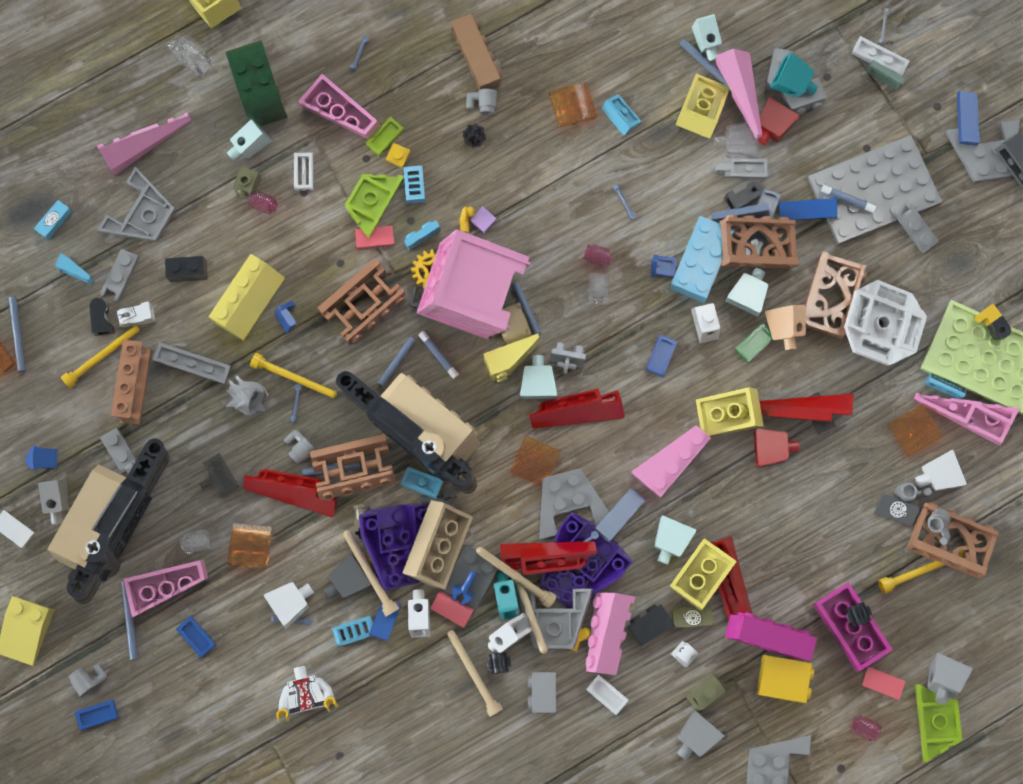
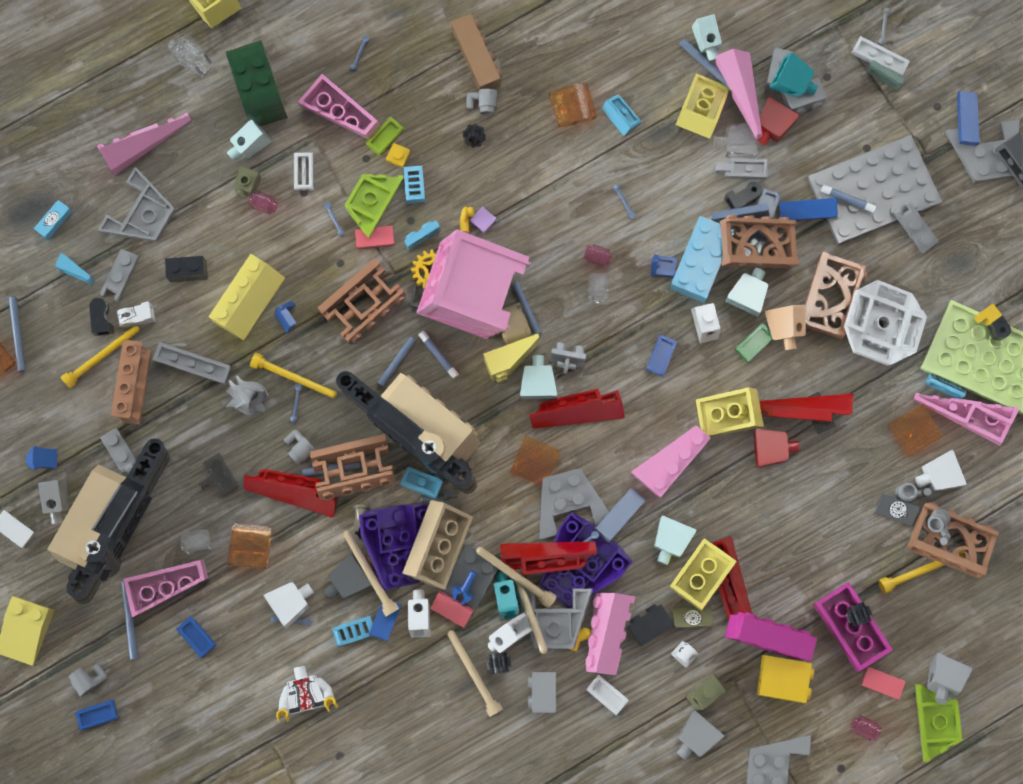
none -> sand blue hinge [324,202,345,237]

